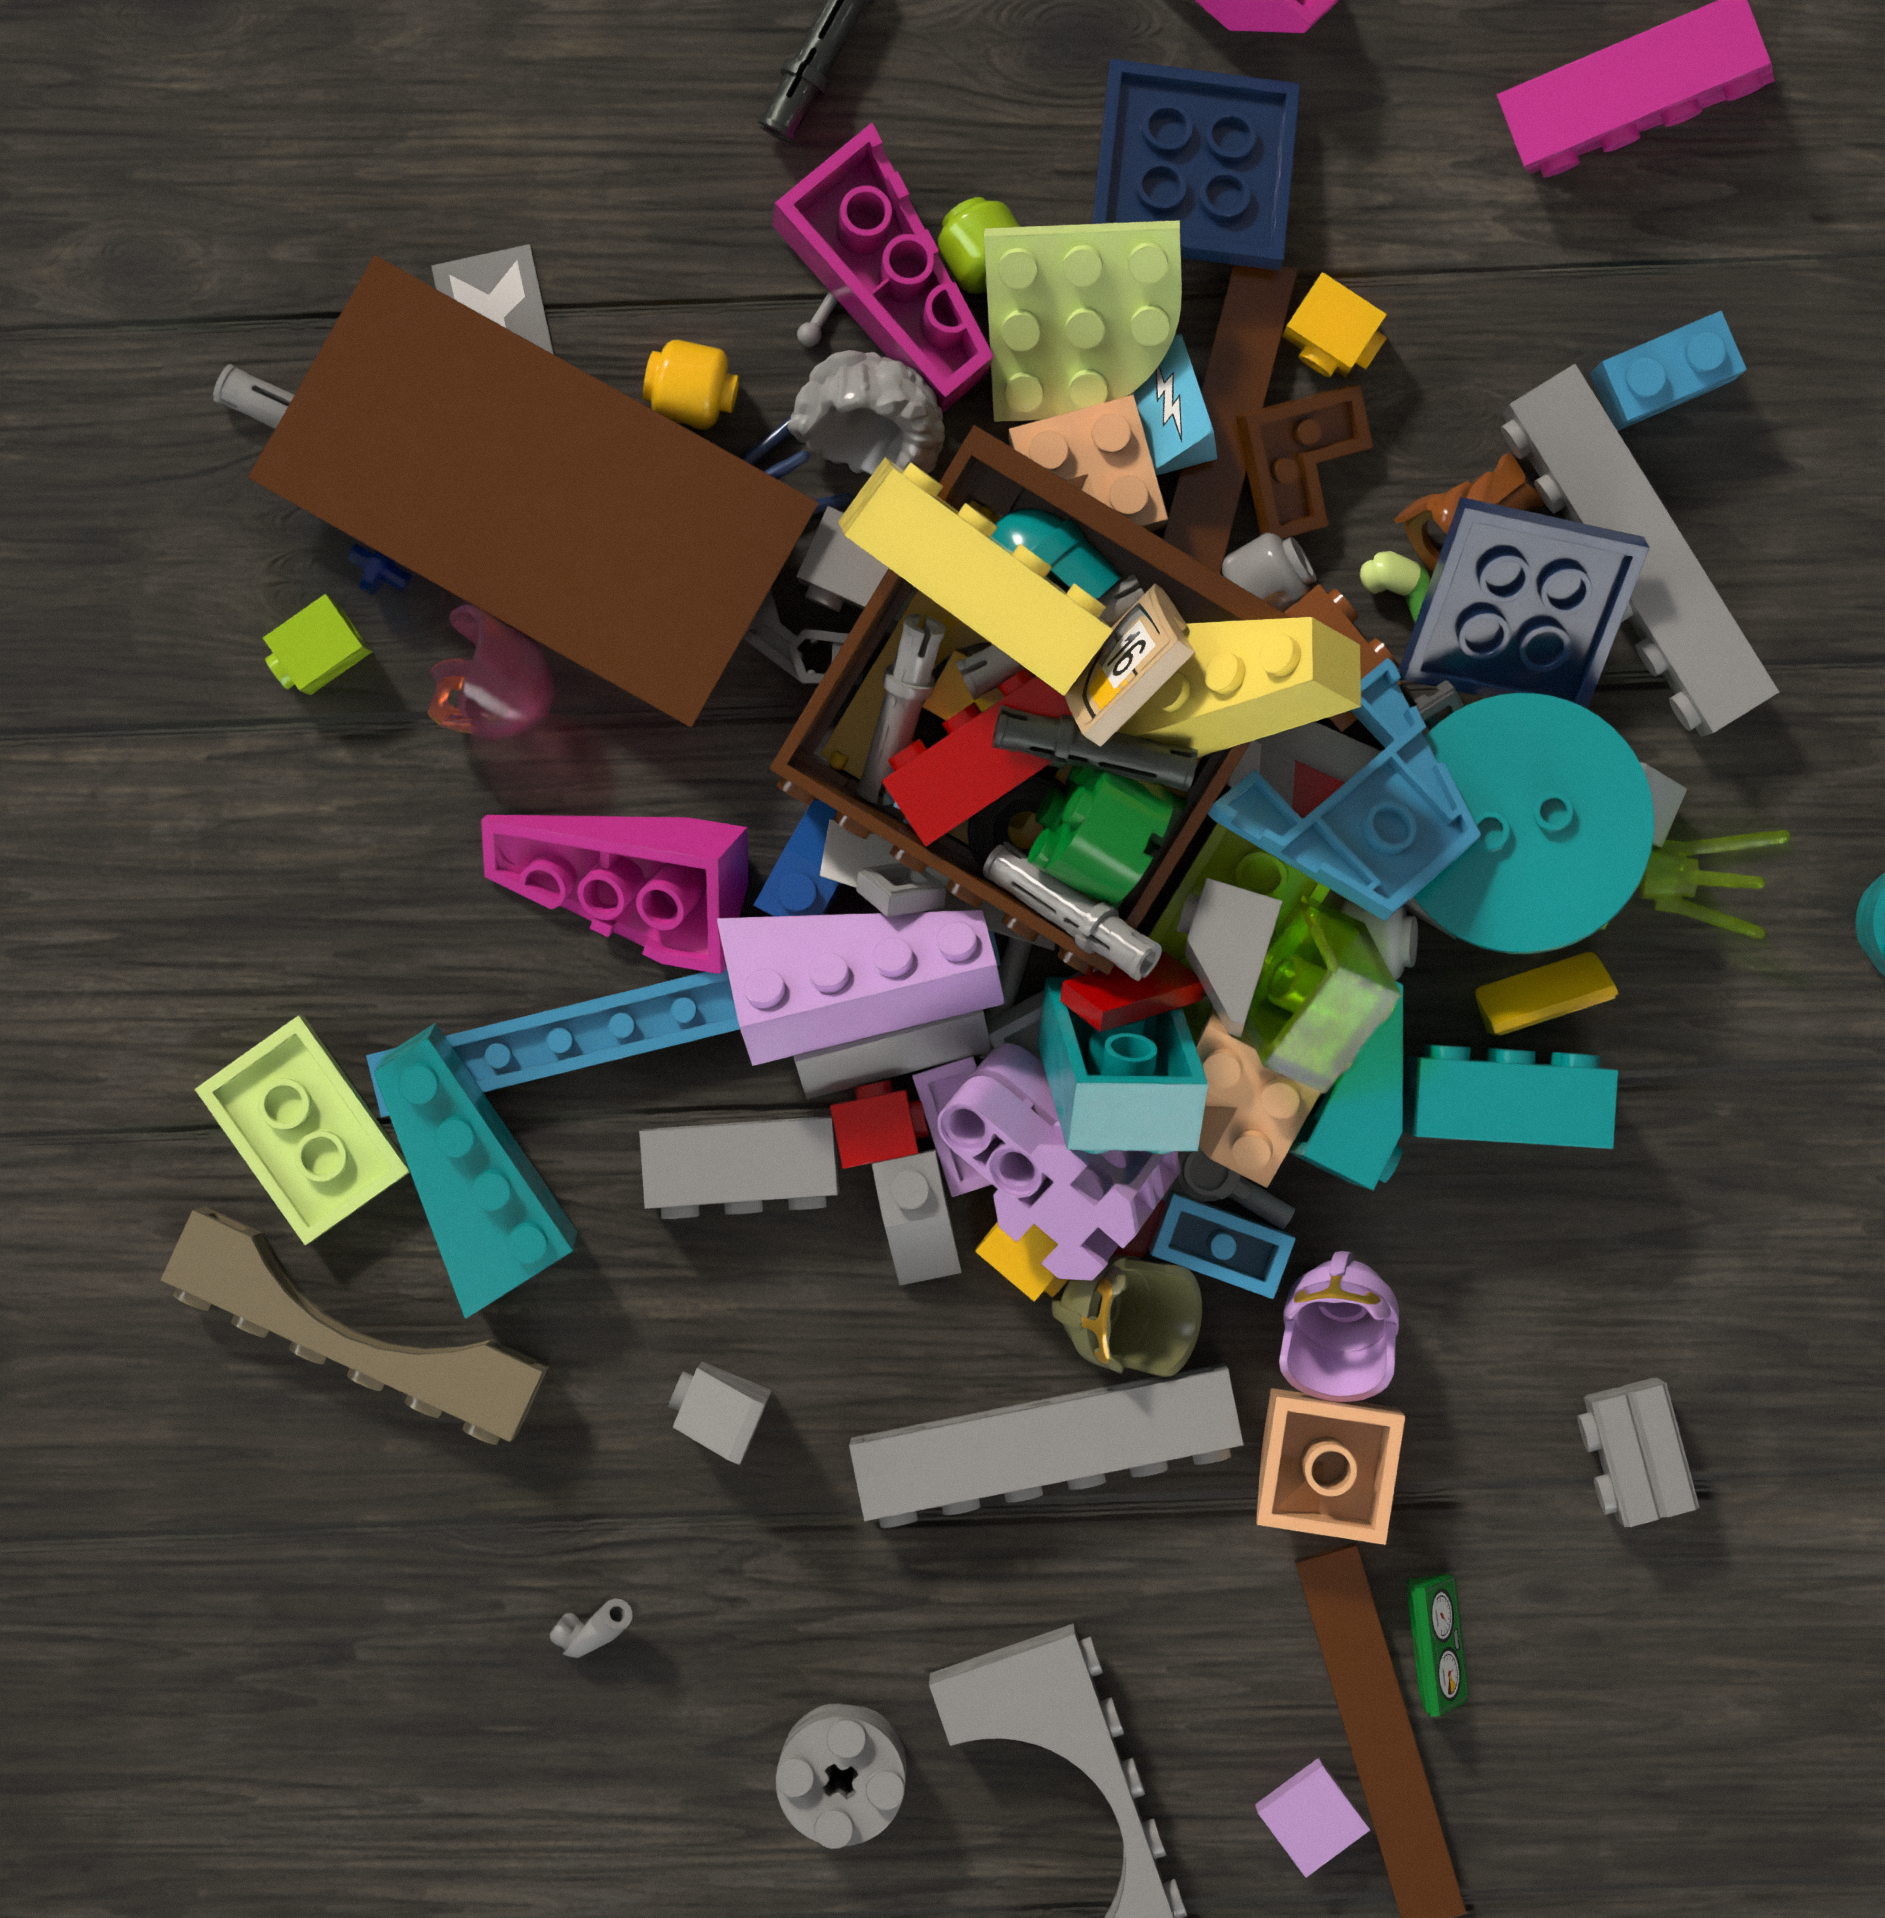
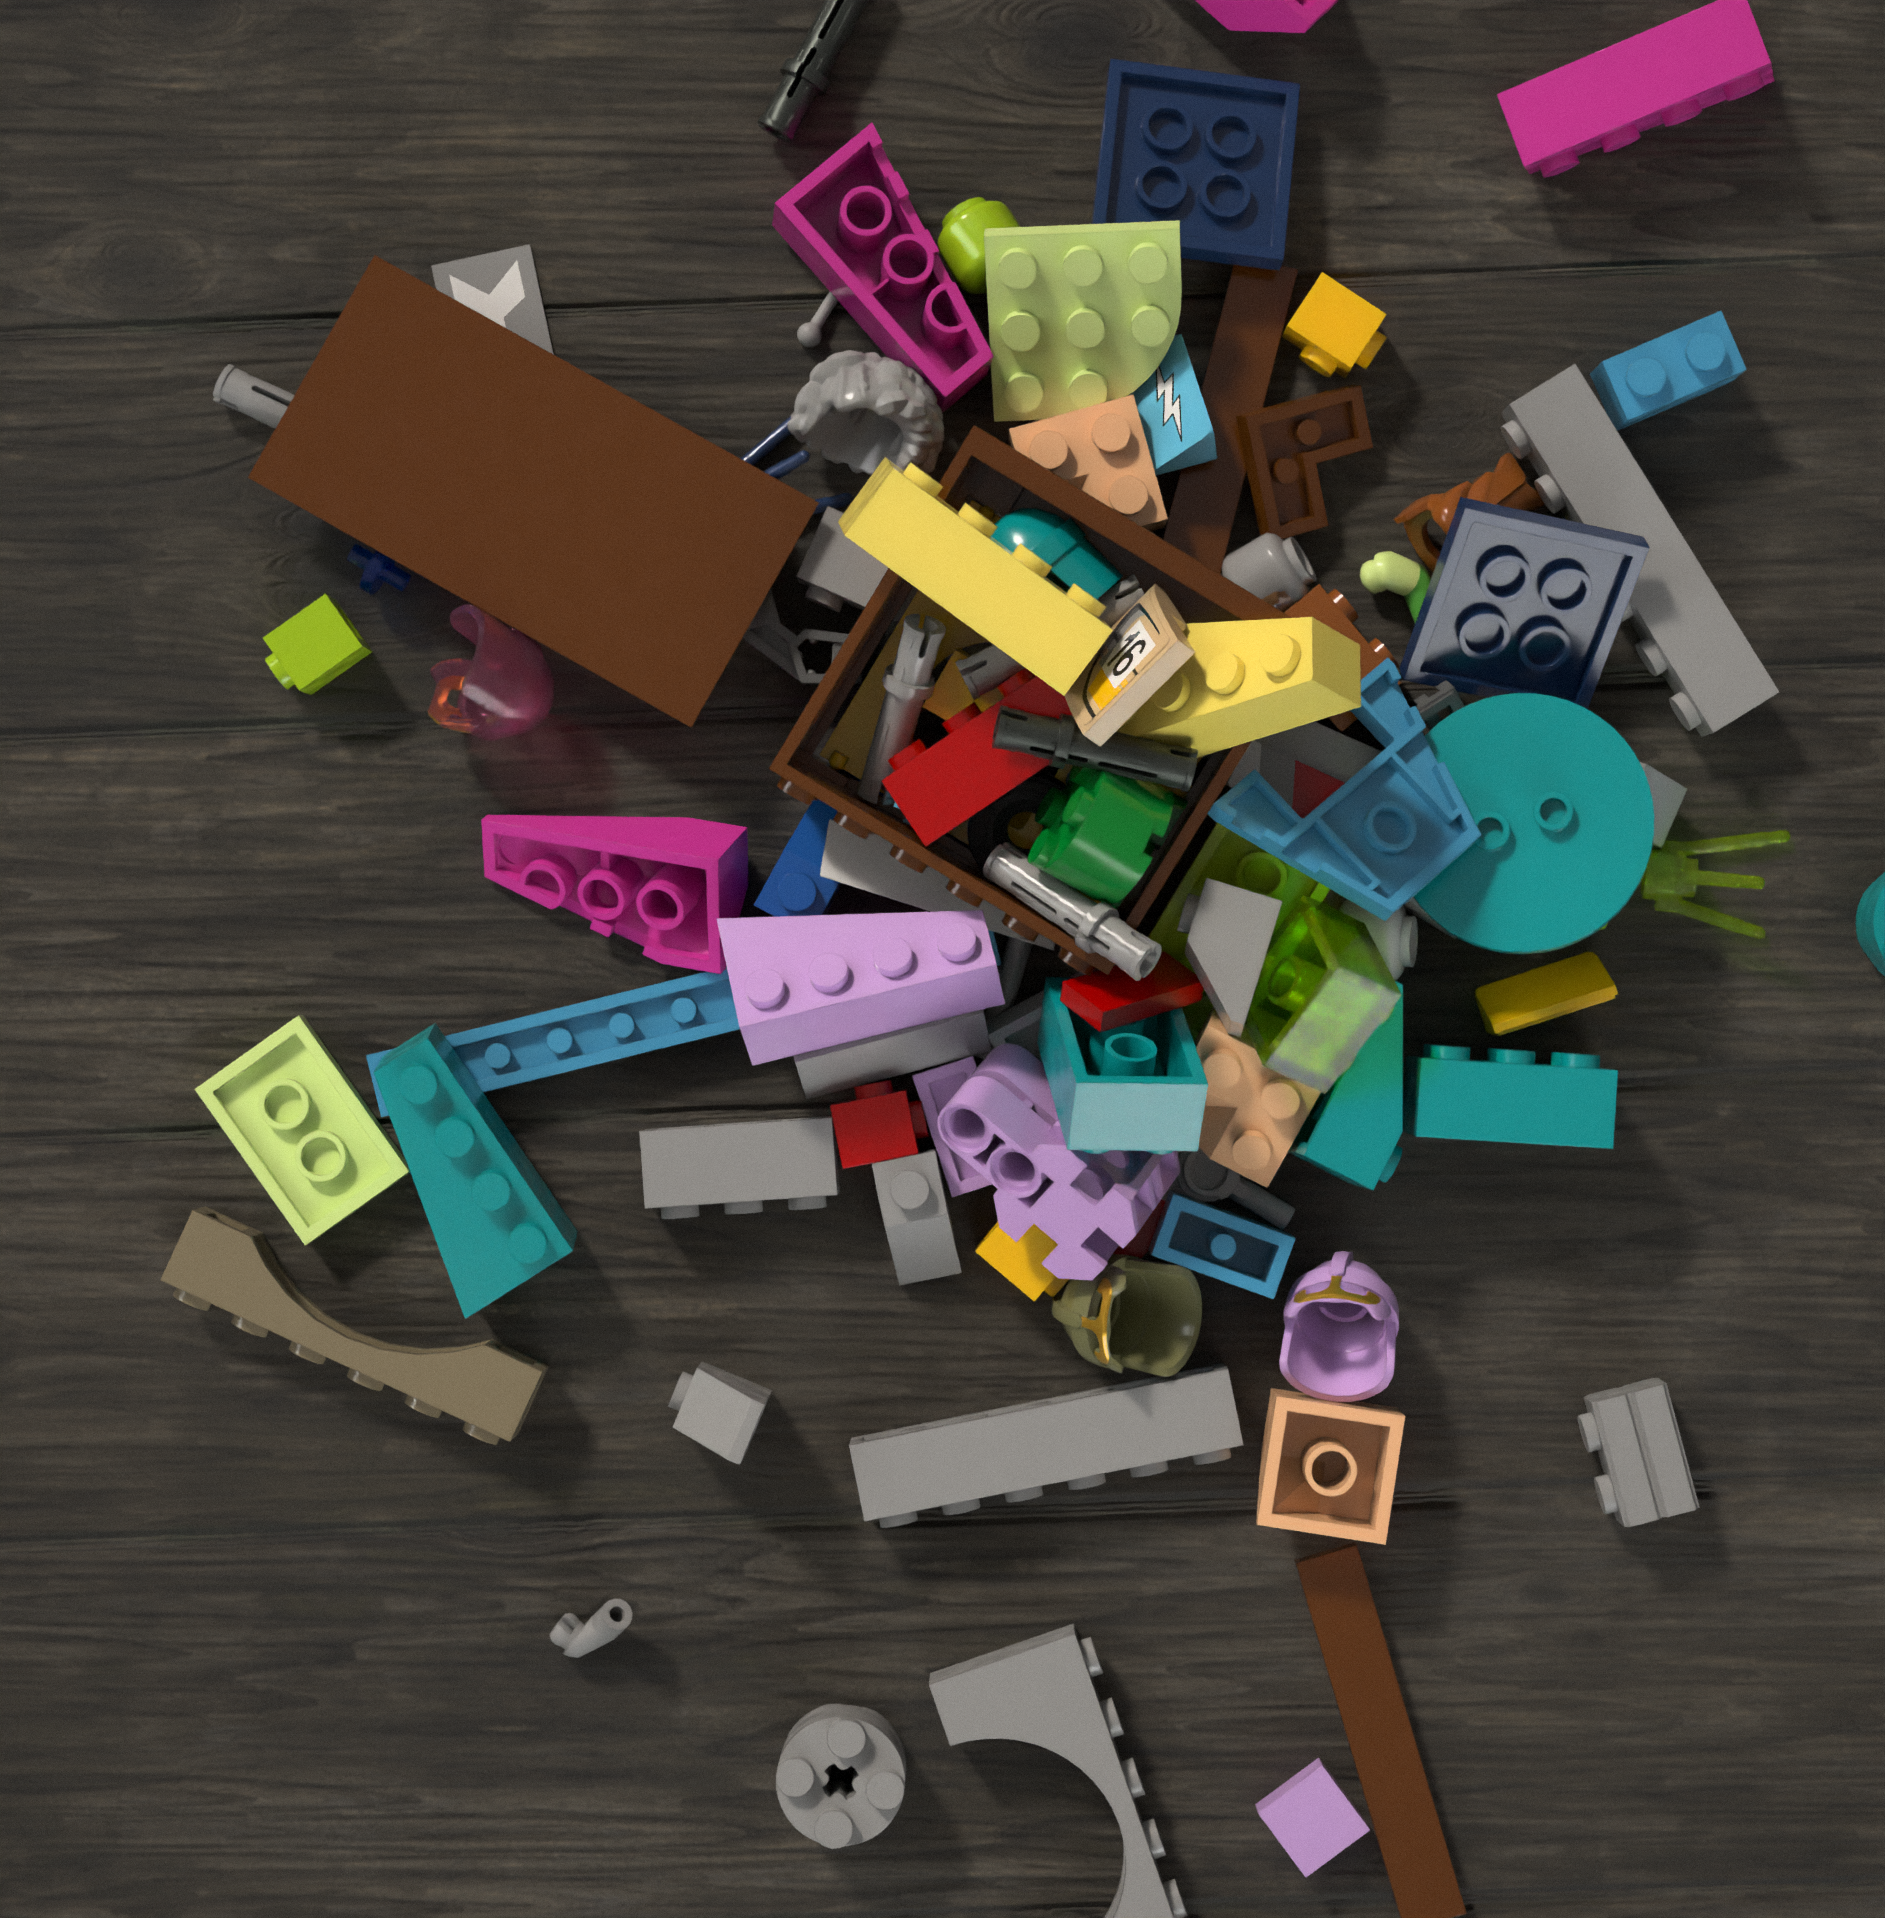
yellow head [642,340,740,430] -> none
light grey tile [856,863,946,917] -> none
green slope [1406,1574,1469,1717] -> none

